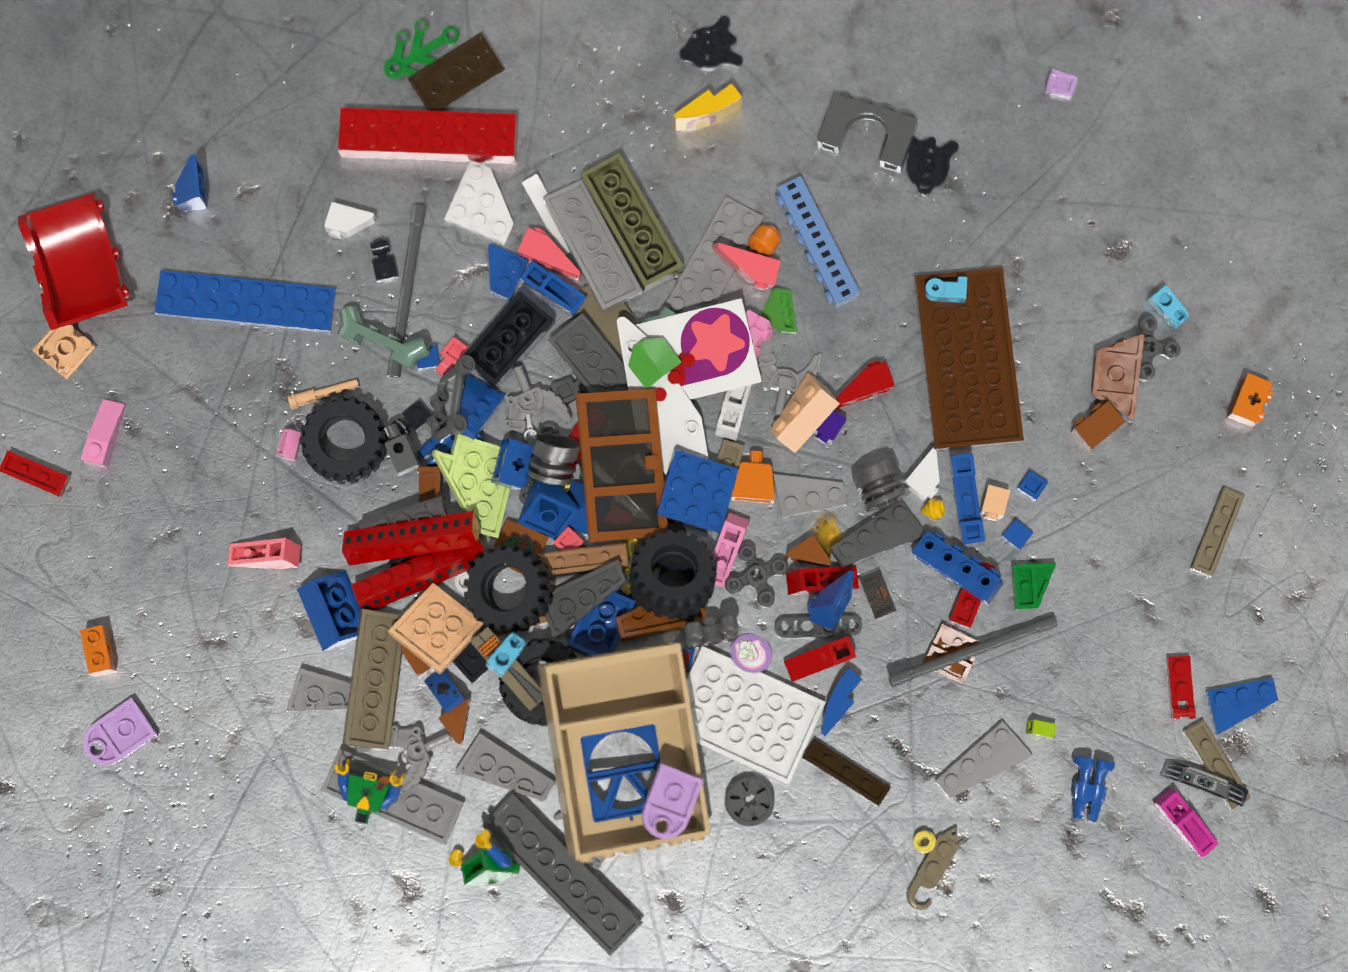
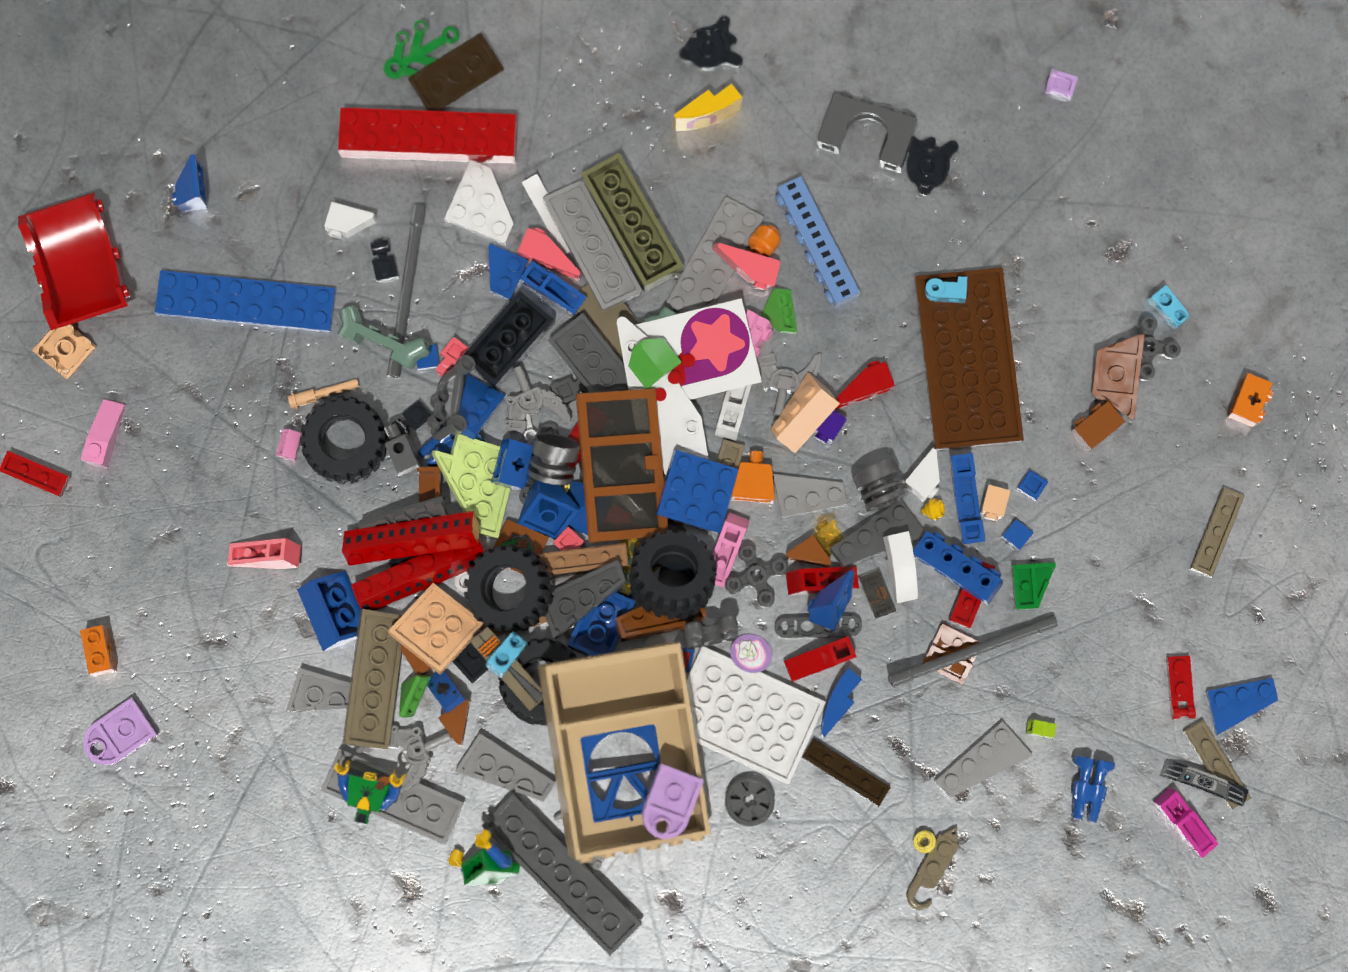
none -> bright green slope [399,674,431,718]
none -> white slope [883,531,918,604]

